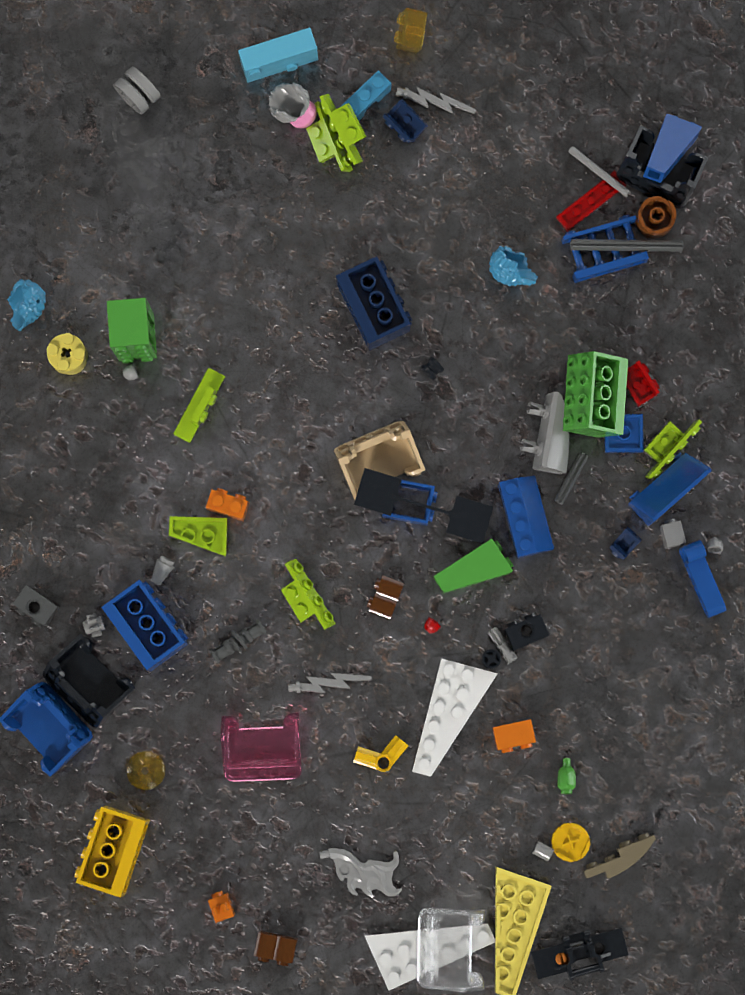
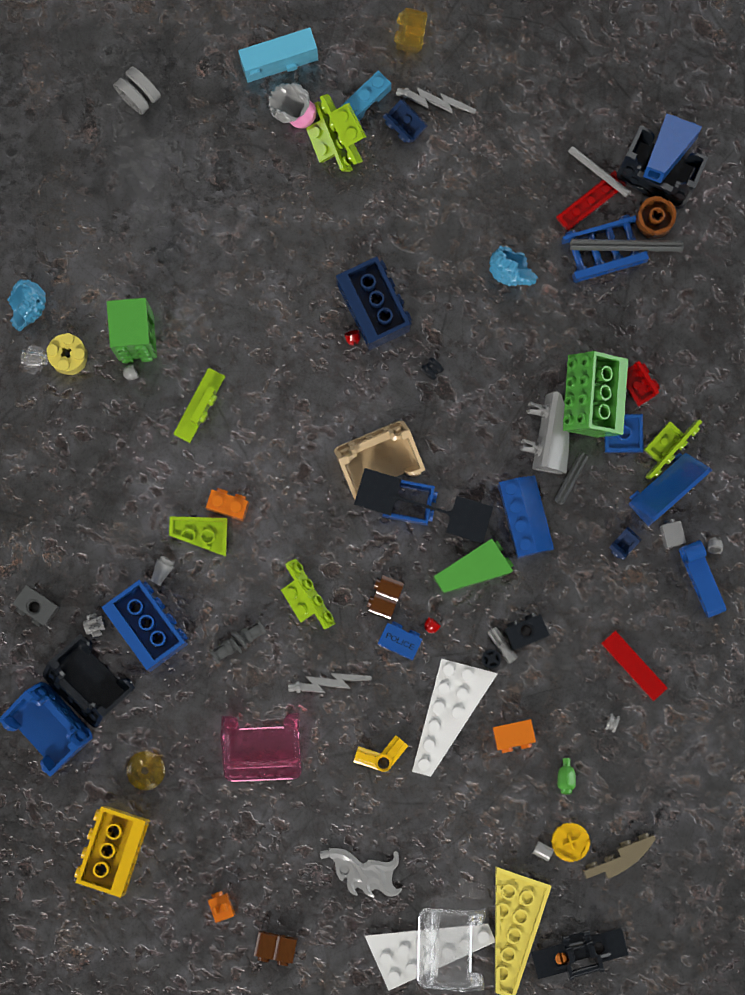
none -> clear head [20,346,48,371]
none -> red hinge [344,330,360,345]
none -> blue brick [378,621,422,661]
none -> red tile [601,630,668,701]
none -> light grey bush [605,713,620,733]

